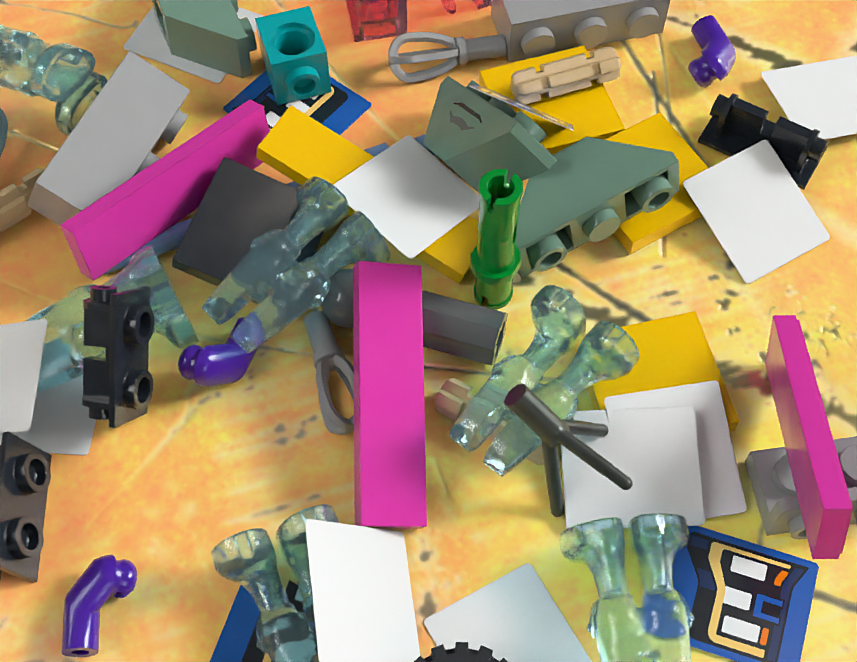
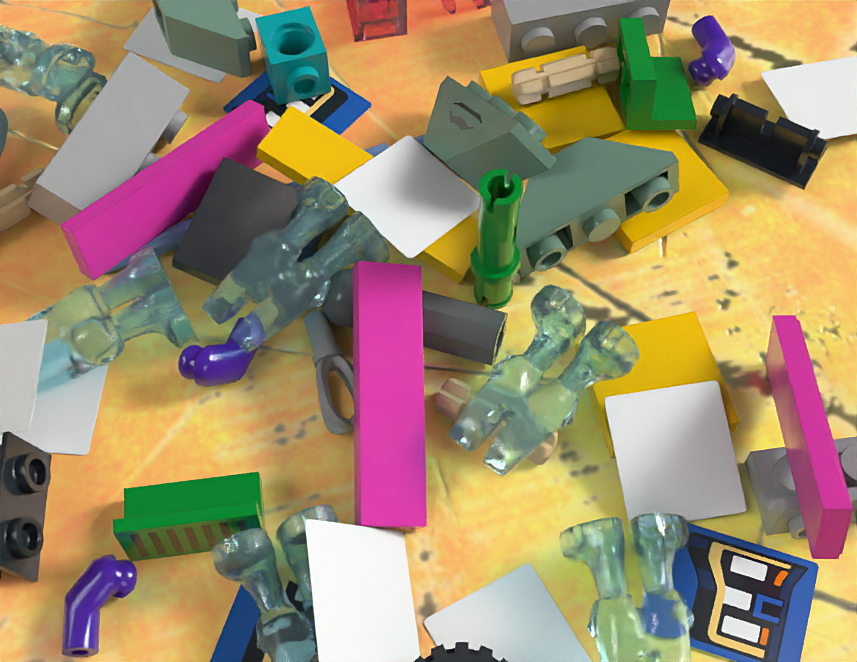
black hinge [82,285,155,428] -> none
light grey piece [388,32,507,82] -> none
sticker [469,85,573,130] -> none
pearl dark grey plant [504,383,633,517] -> none
white sticker [559,406,705,531] -> none
white sticker [683,140,830,284] -> none
none -> green panel [113,472,267,562]
none -> green panel [615,18,698,130]

